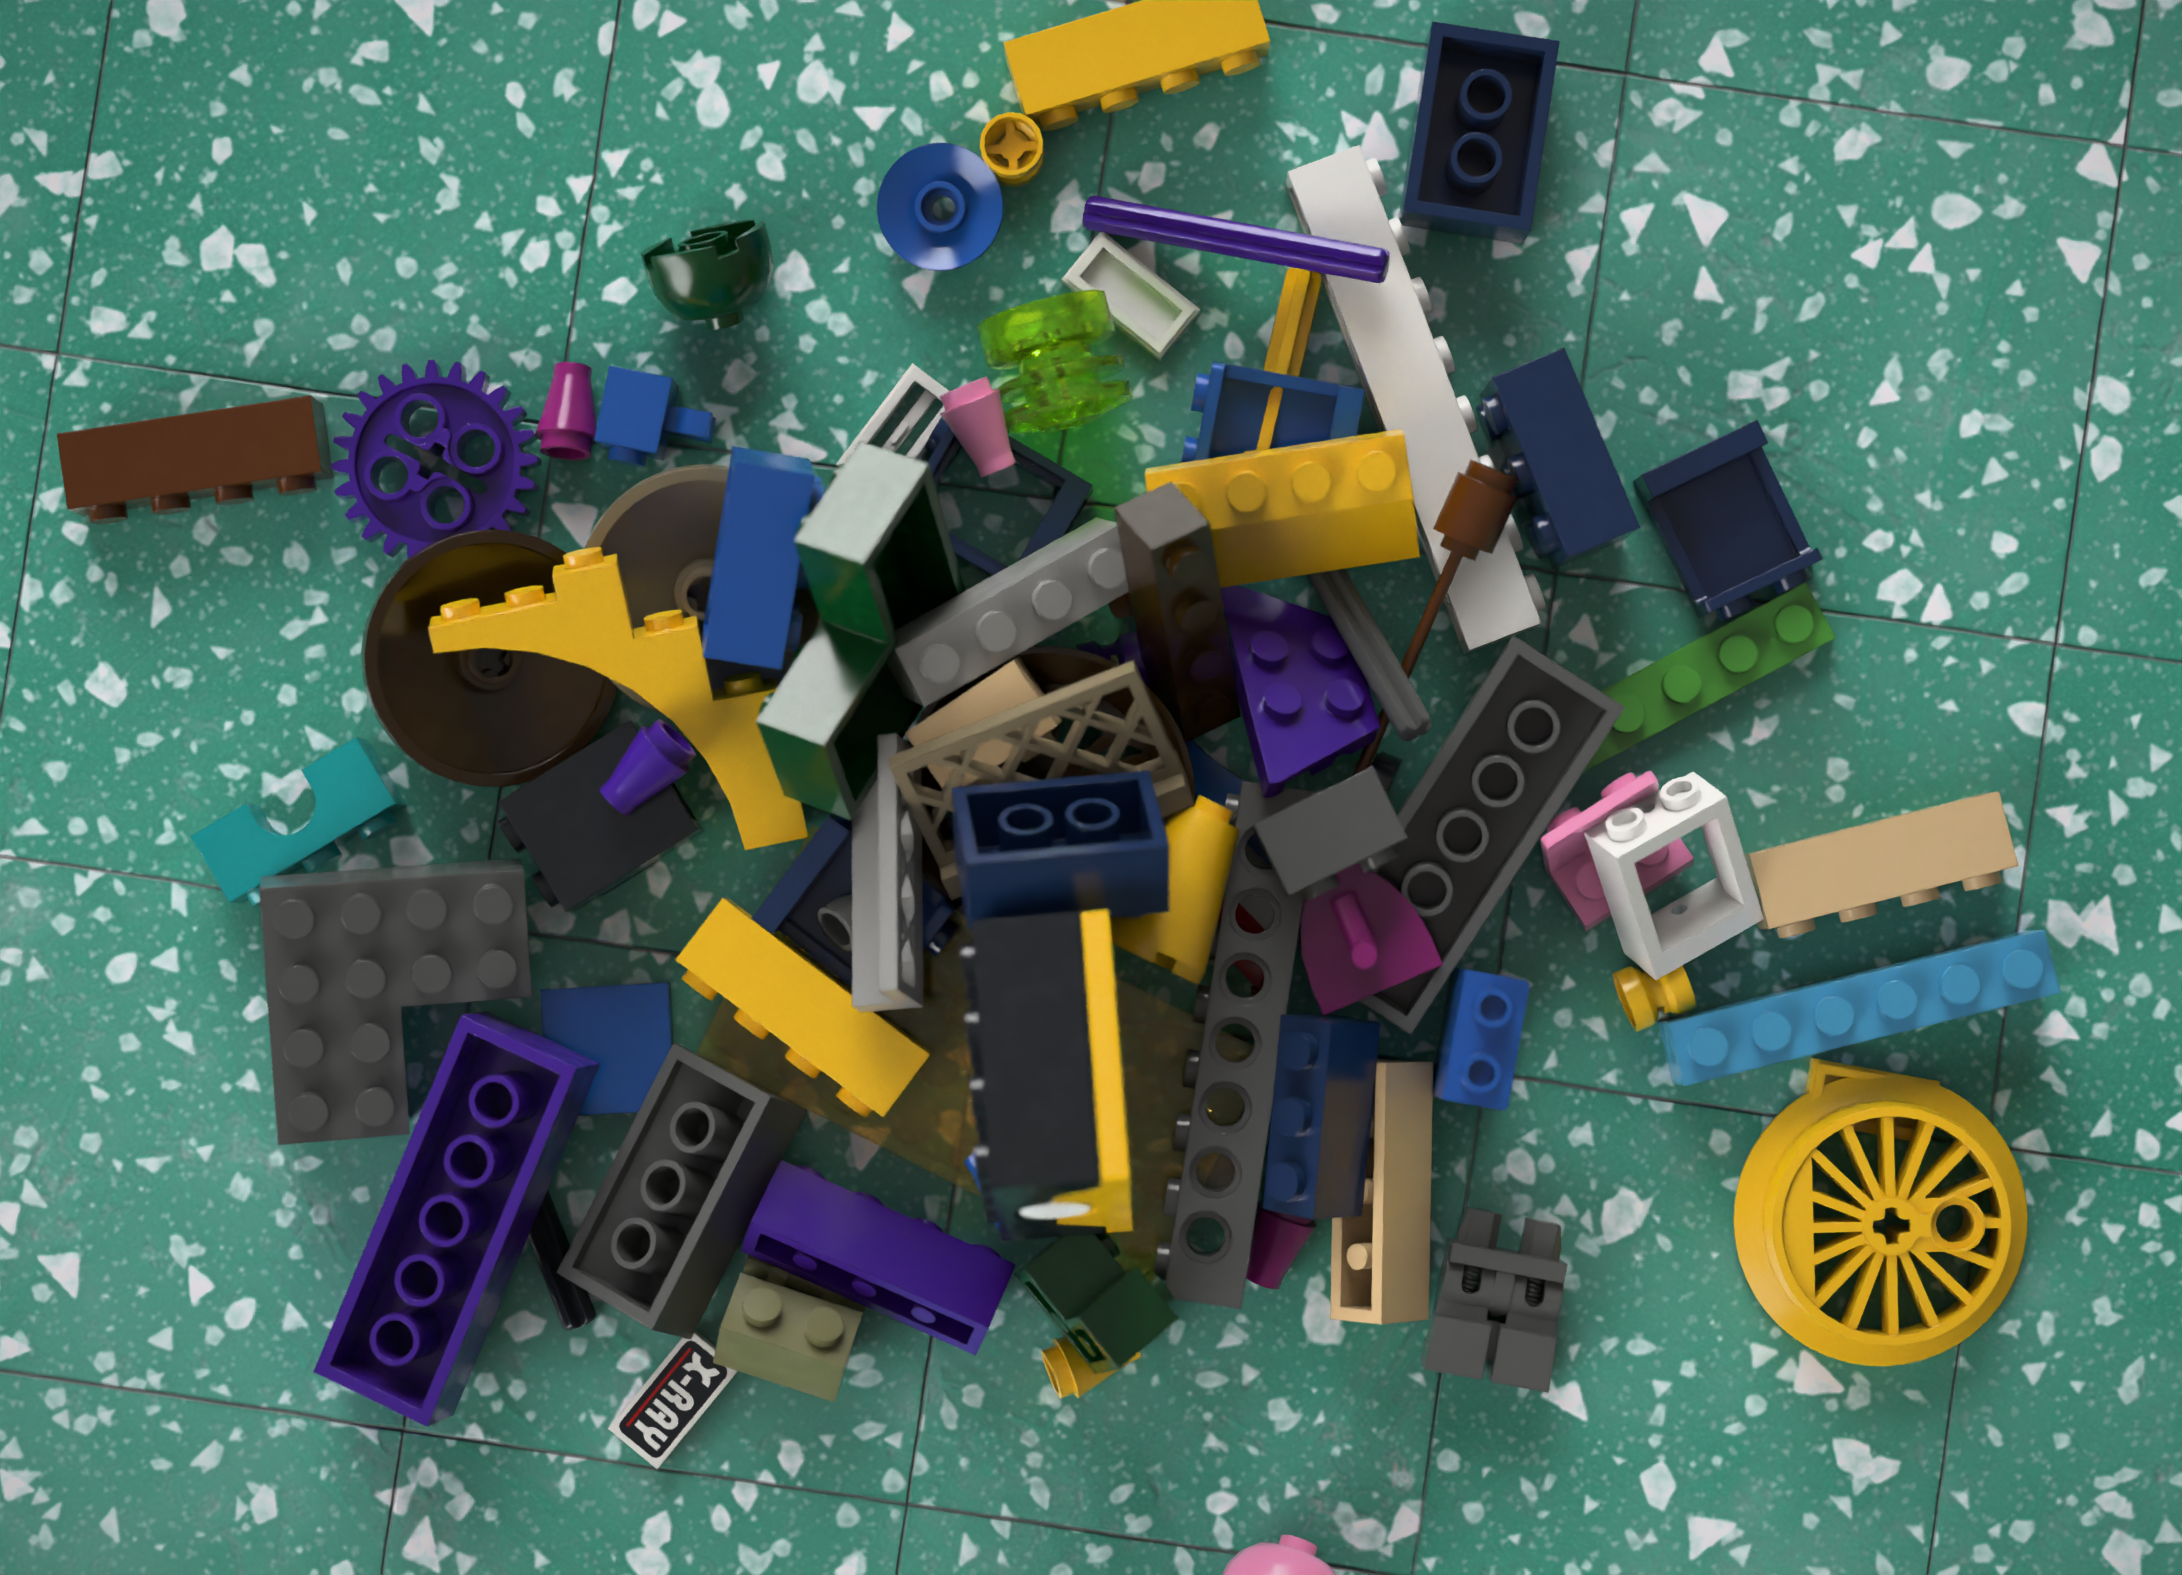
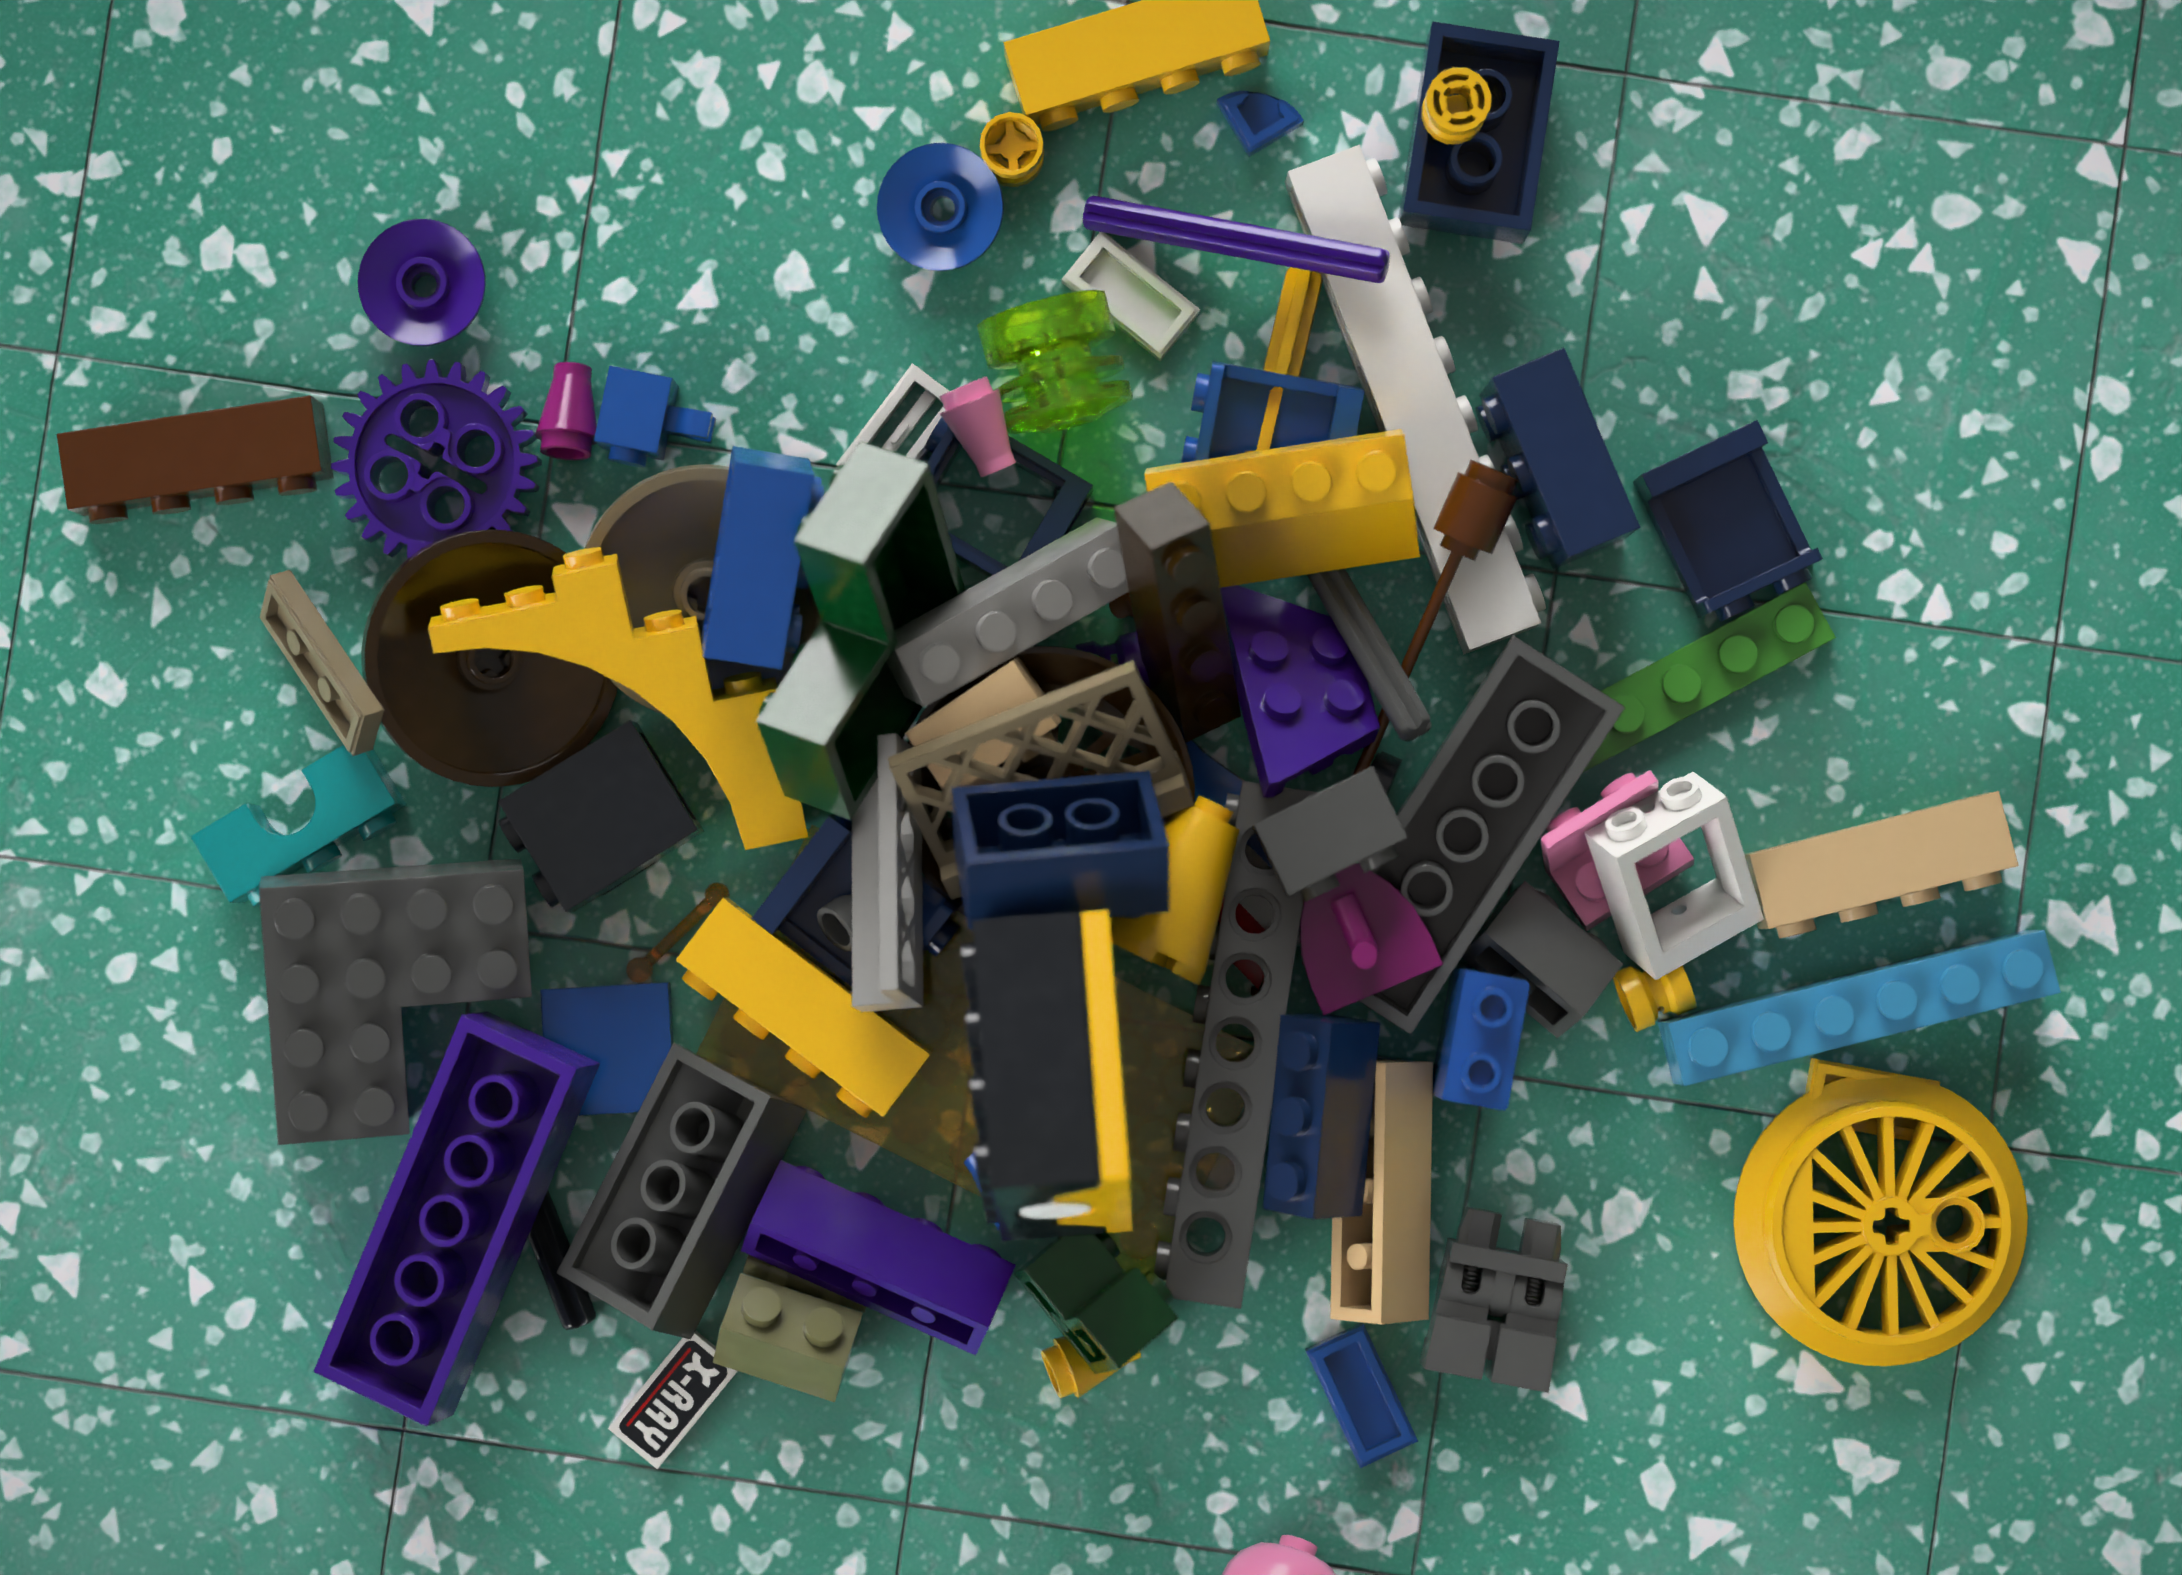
dark purple cone [600,719,696,816] -> none
dark green cylinder [641,220,773,330] -> none
magenta cone [1246,1201,1317,1290] -> none
none -> dark tan tile [259,570,384,756]
none -> dark purple dish [358,219,486,346]
none -> clear orange hinge [626,882,730,983]
none -> blue tile [1216,91,1304,157]
none -> blue tile [1305,1323,1418,1468]
none -> yellow wheel [1421,67,1491,144]
none -> dark grey brick [1462,881,1623,1038]

